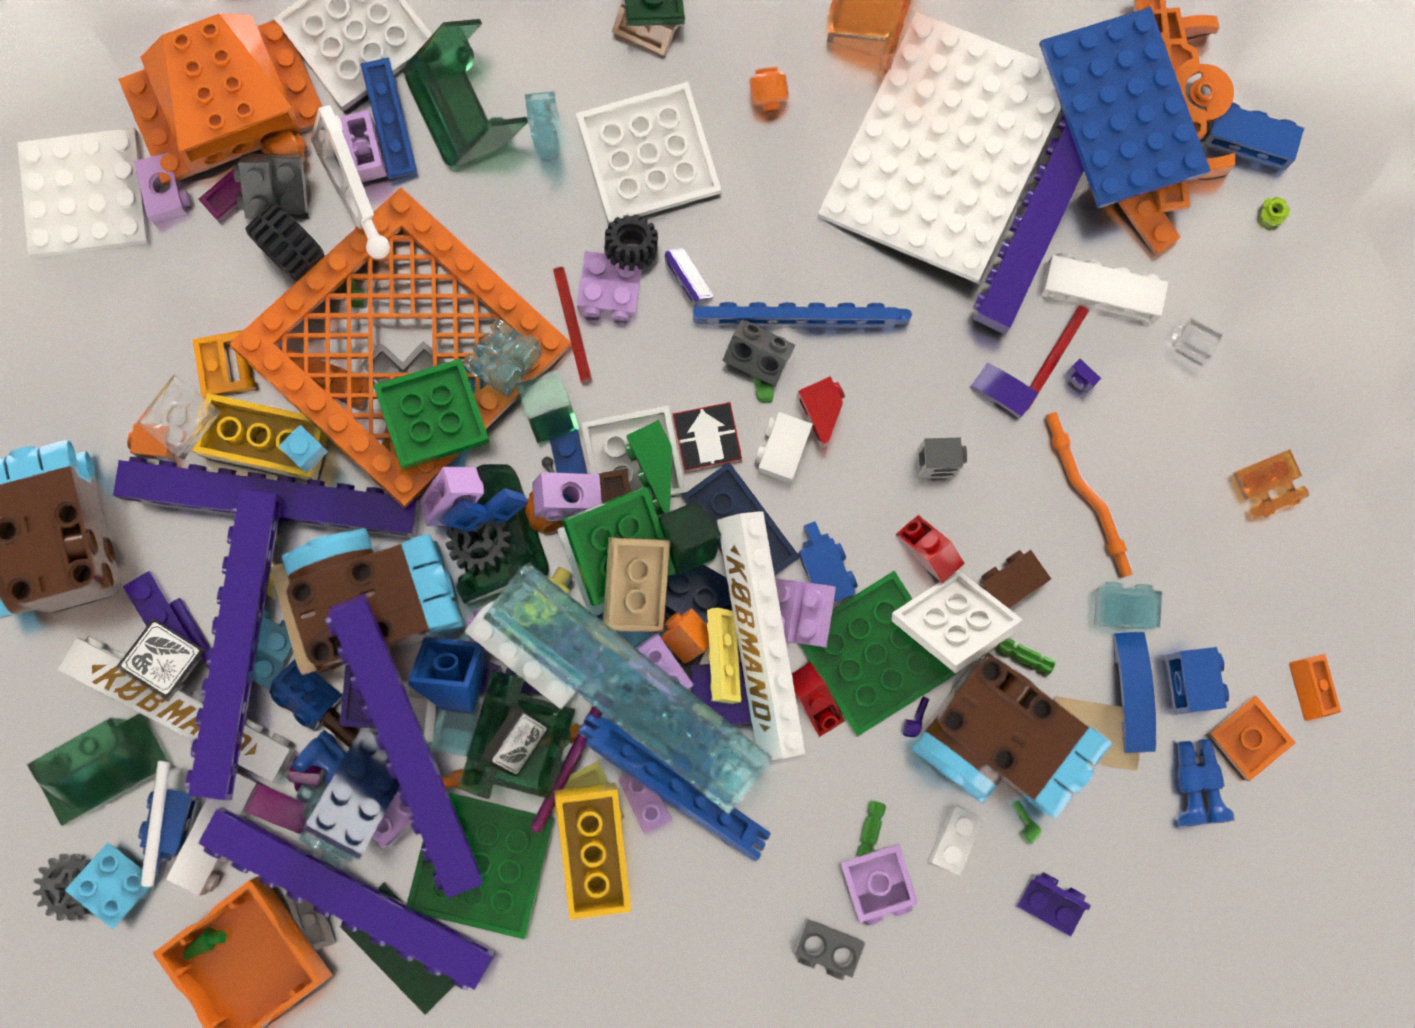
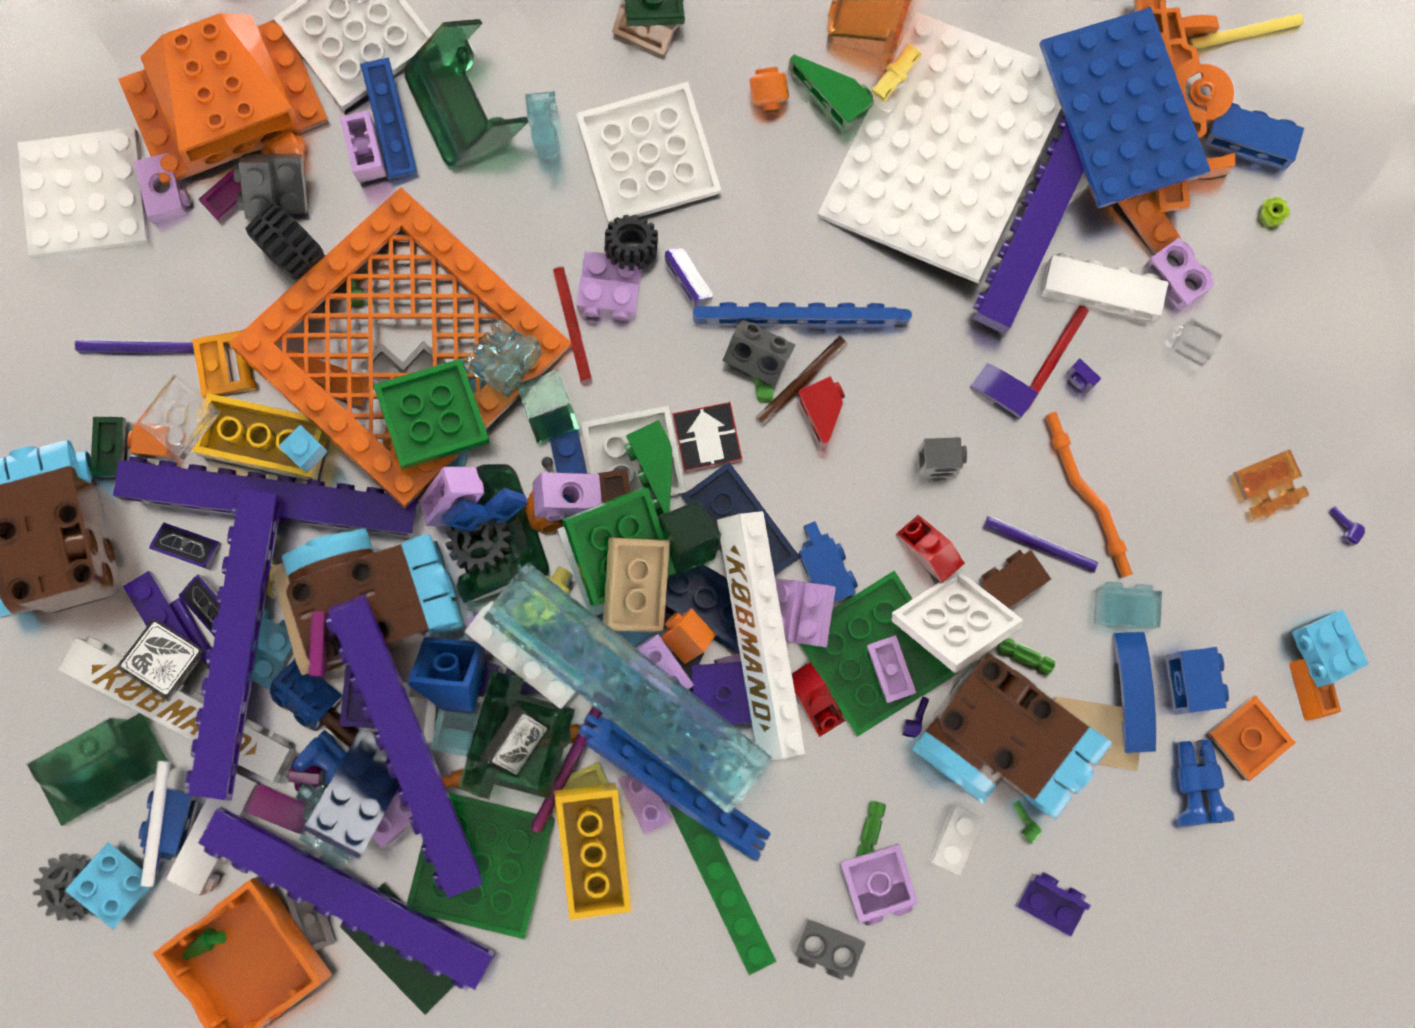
white plate [311,105,390,259] -> none
light yellow plate [707,608,741,704] -> none
white brick [755,412,812,484] -> none
none -> dark purple bar [75,340,194,354]
none -> dark green plate [90,417,126,478]
none -> slope [149,522,220,570]
none -> slope [178,574,220,637]
none -> magenta tile [308,611,330,677]
none -> green plate [669,806,777,975]
none -> reddish brown bar [756,336,847,425]
none -> green slope [788,54,874,132]
none -> lavender plate [866,635,916,703]
none -> light yellow pin [871,44,922,102]
none -> dark purple bar [983,516,1098,573]
none -> lavender brick [1145,238,1215,311]
none -> light yellow bar [1188,13,1303,49]
none -> medium azure plate [1292,609,1369,688]
none -> dark purple hand [1330,506,1365,545]

